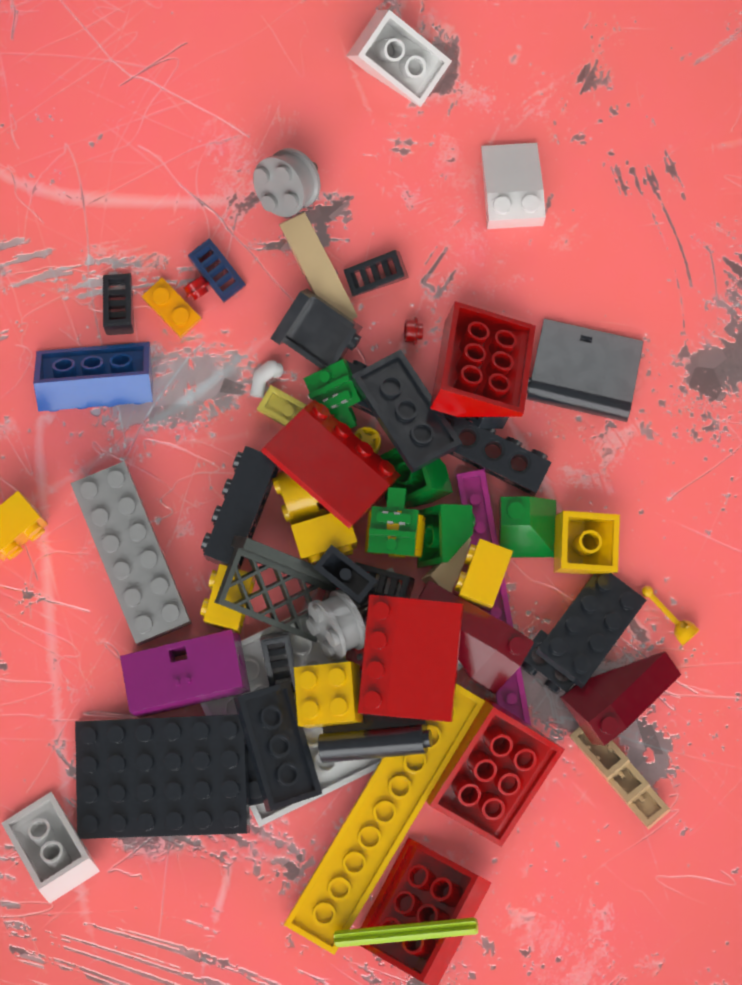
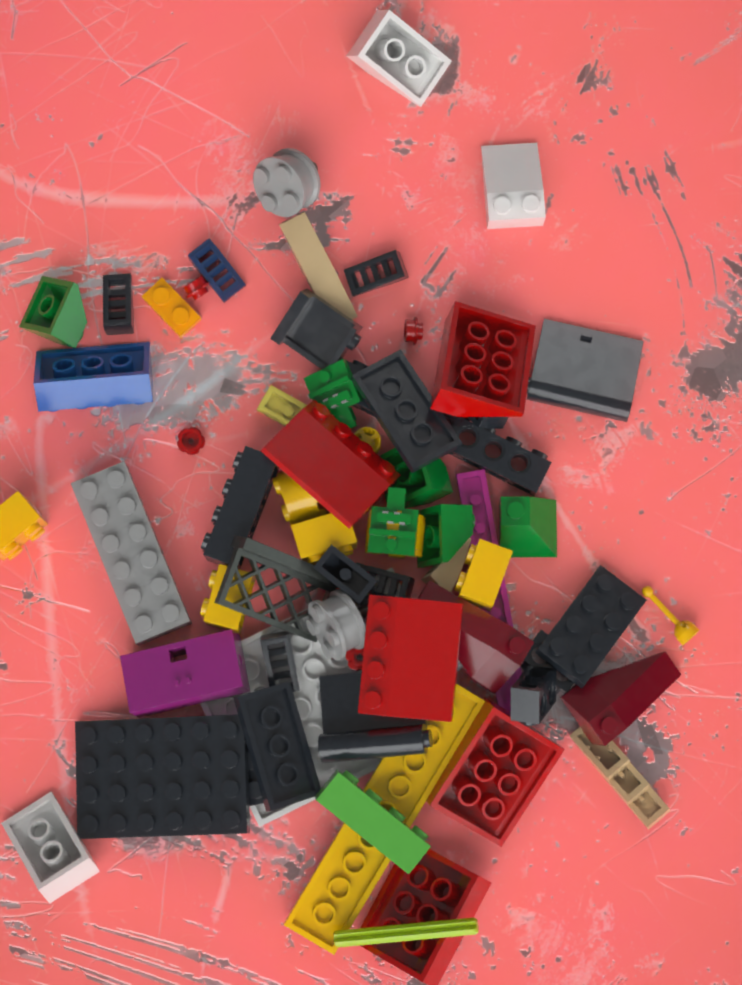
white arm [250,360,284,398] -> none
yellow brick [294,661,364,728] -> none
yellow slope [553,511,620,574] -> none
none -> green slope [19,276,87,348]
none -> red plate [177,427,205,455]
none -> bright green brick [315,769,431,874]
none -> black brick [511,665,557,726]

